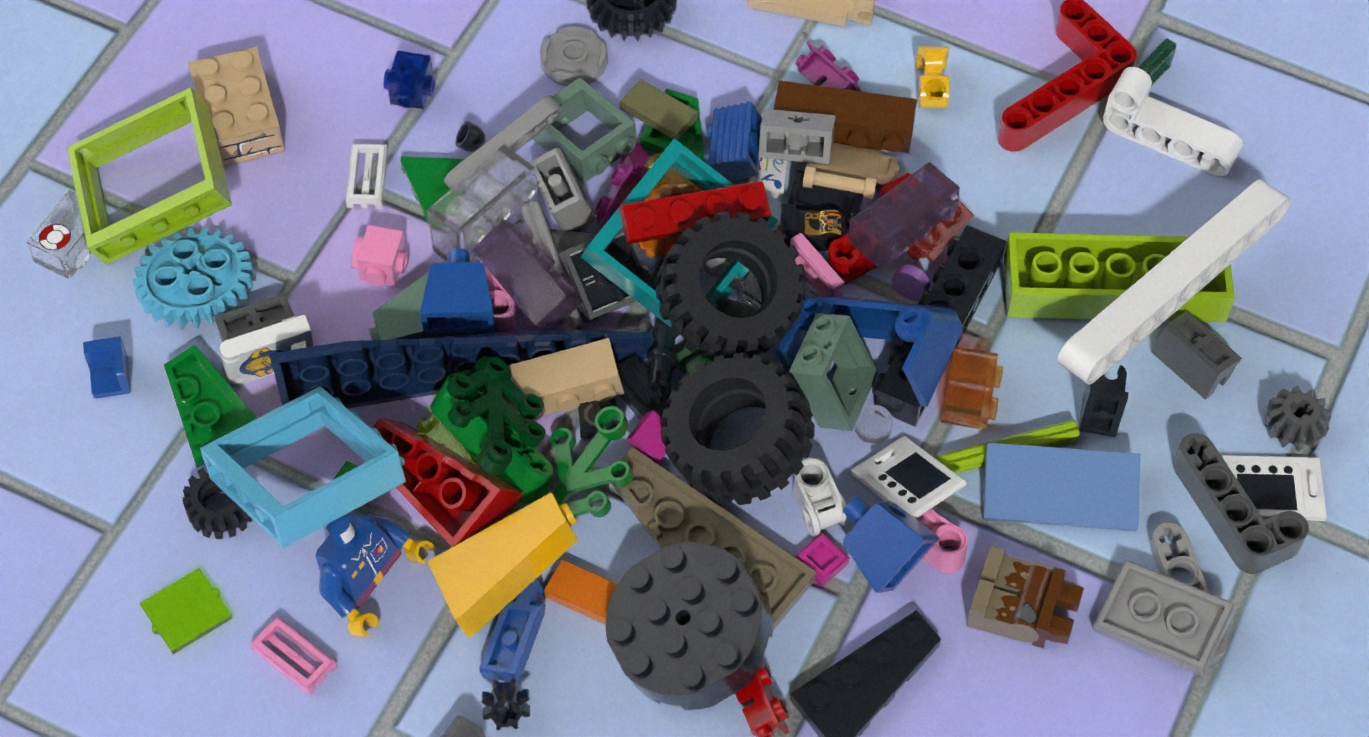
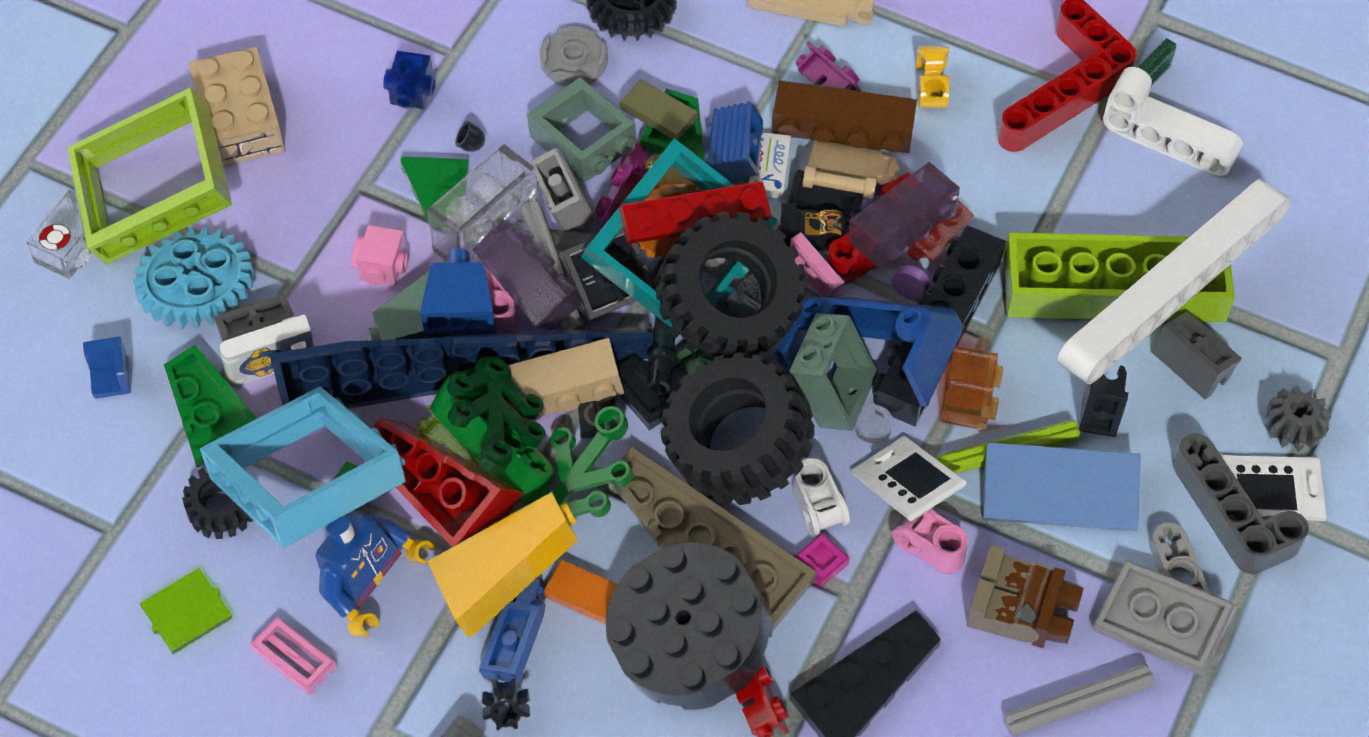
white tile [346,144,388,209] -> none
light grey beam [444,95,563,196] -> none
dark pink tile [626,410,666,464] -> none
light grey brick [759,109,835,164] -> none
blue torso [843,496,940,593] -> none
none -> light grey axle [1004,664,1154,736]

